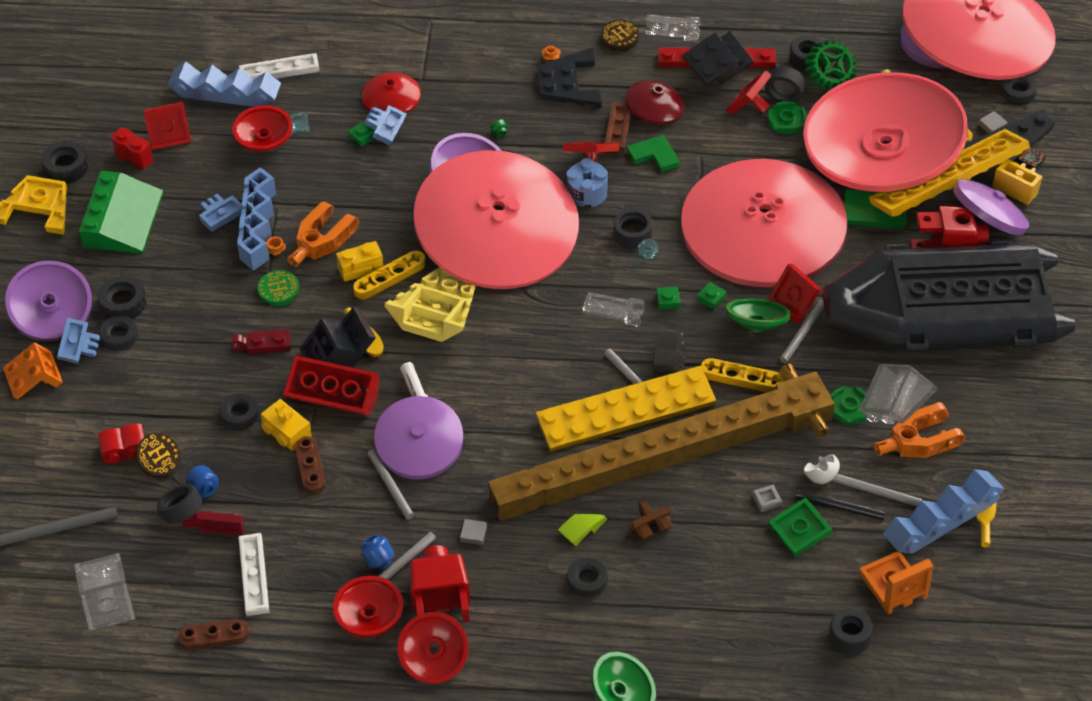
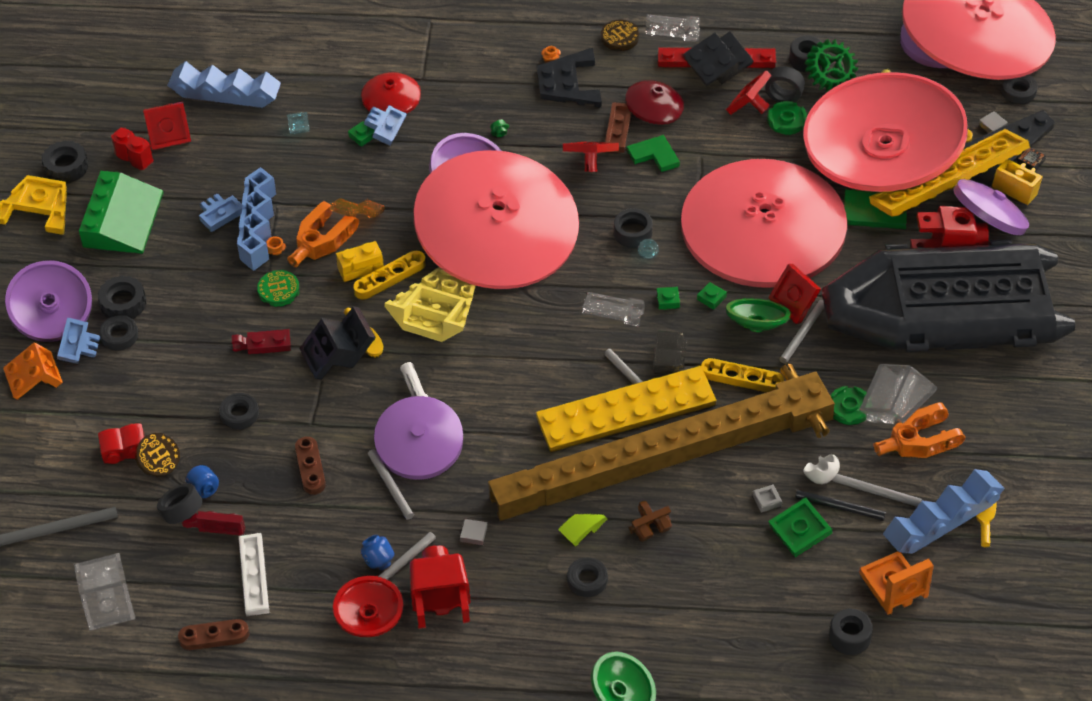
red dish [232,105,293,152] -> none
white tile [239,53,320,79] -> none
yellow brick [261,399,312,451] -> none
red brick [283,355,379,416] -> none
red dish [398,612,469,684] -> none
medium blue brick [567,158,608,207] -> none
none -> clear orange tile [330,198,385,218]

